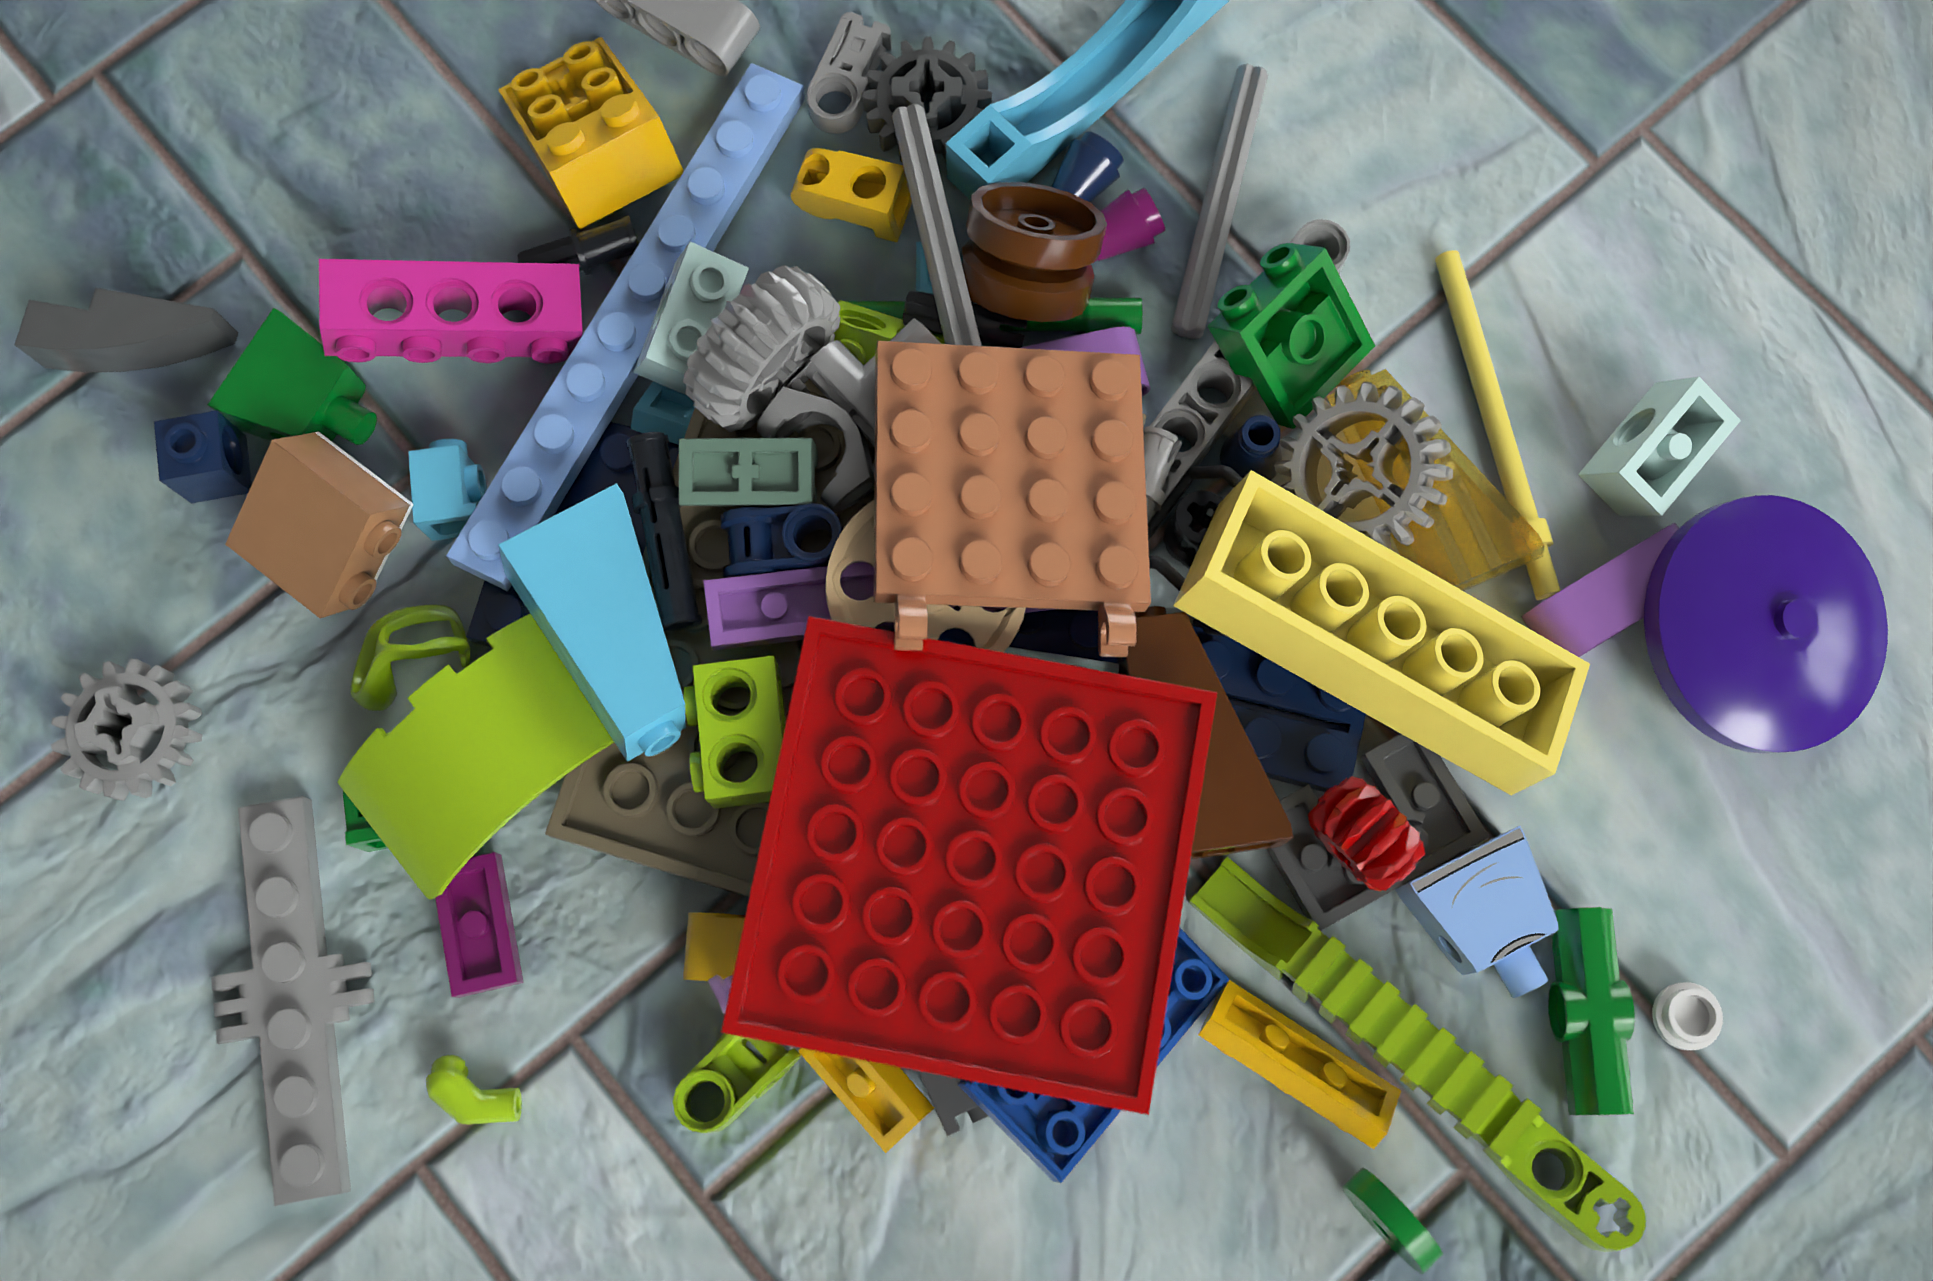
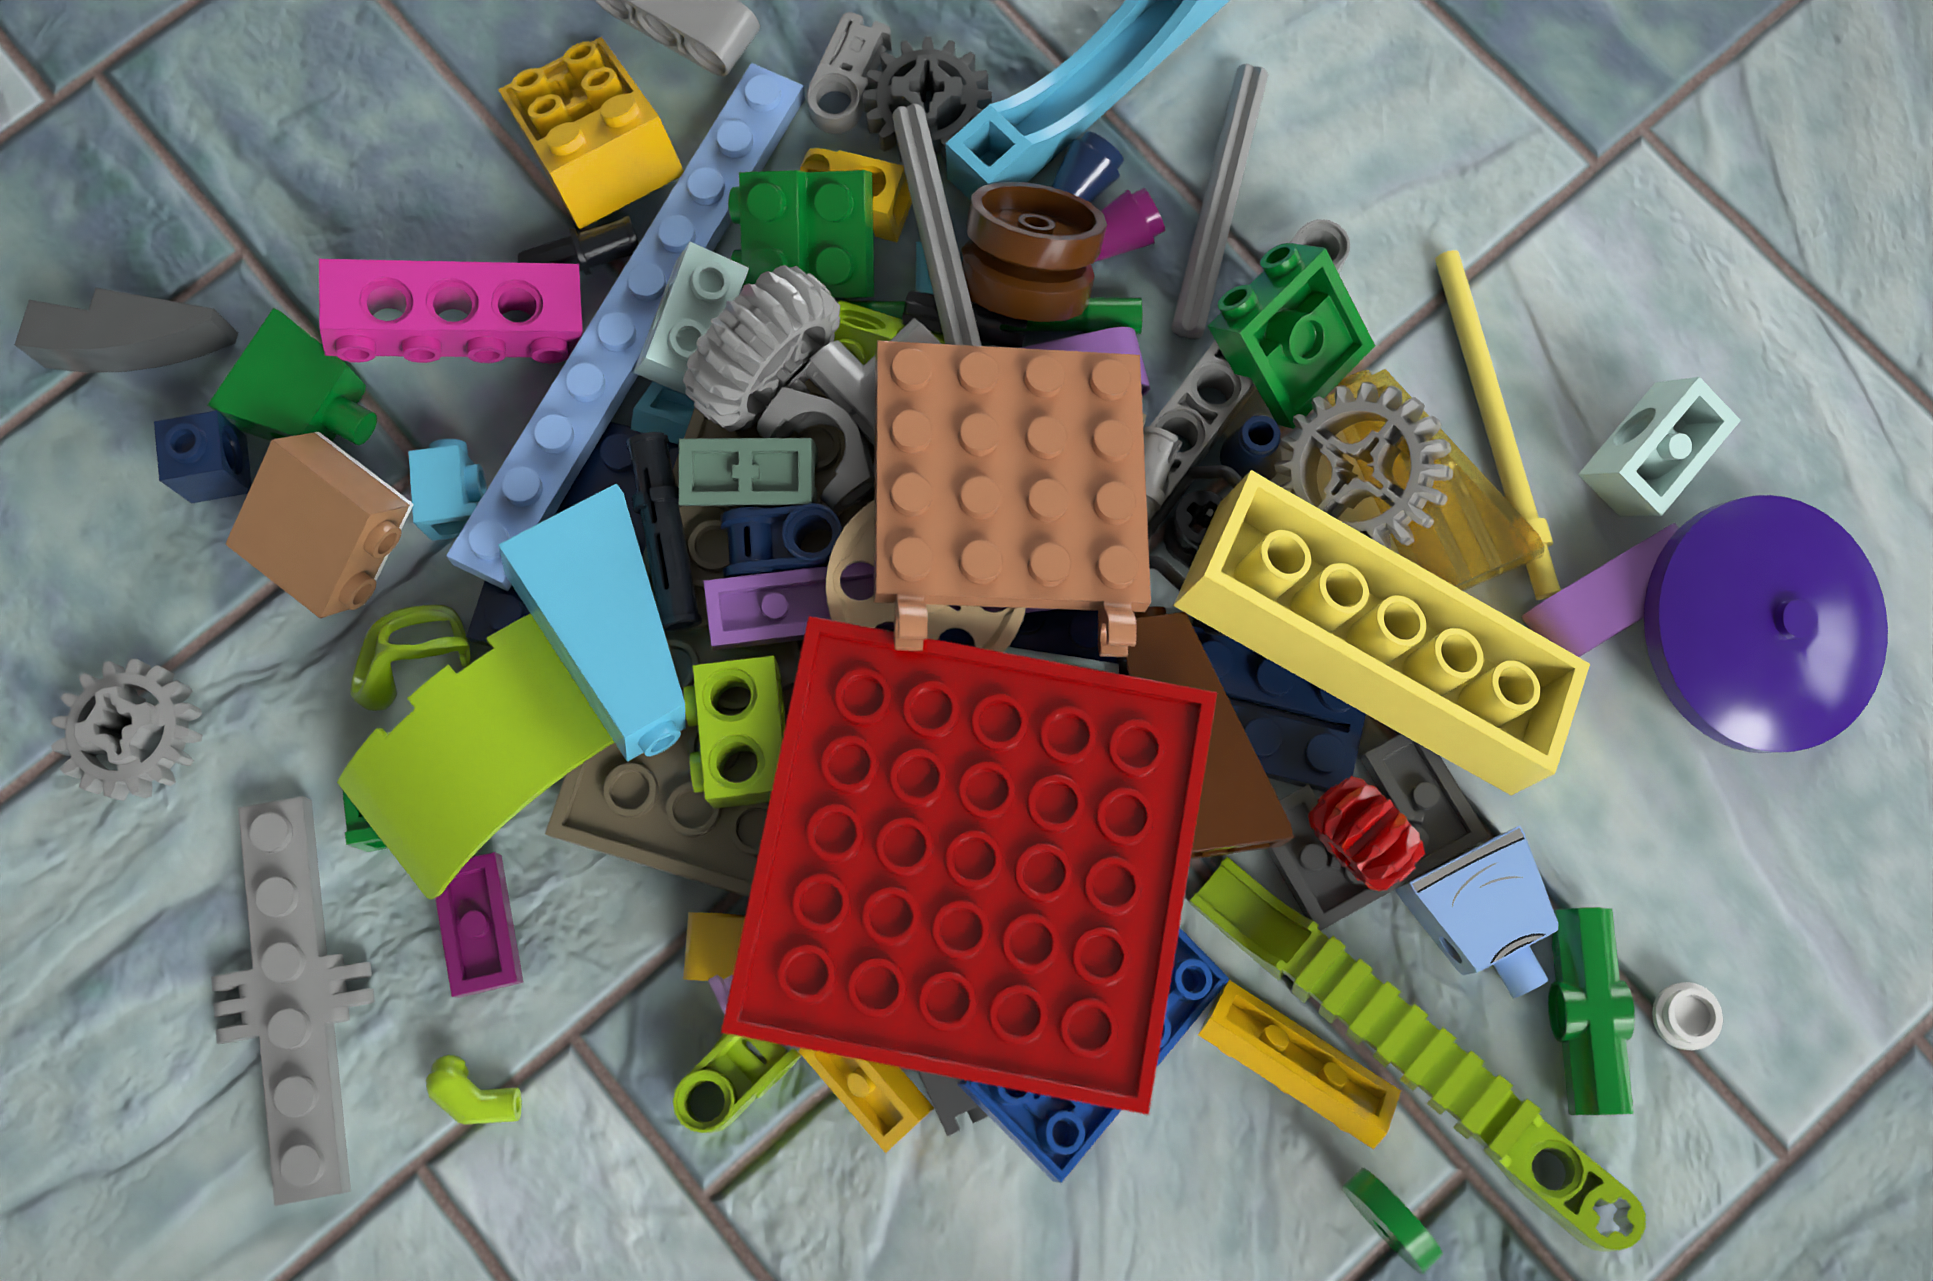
none -> green plate [728,170,874,298]

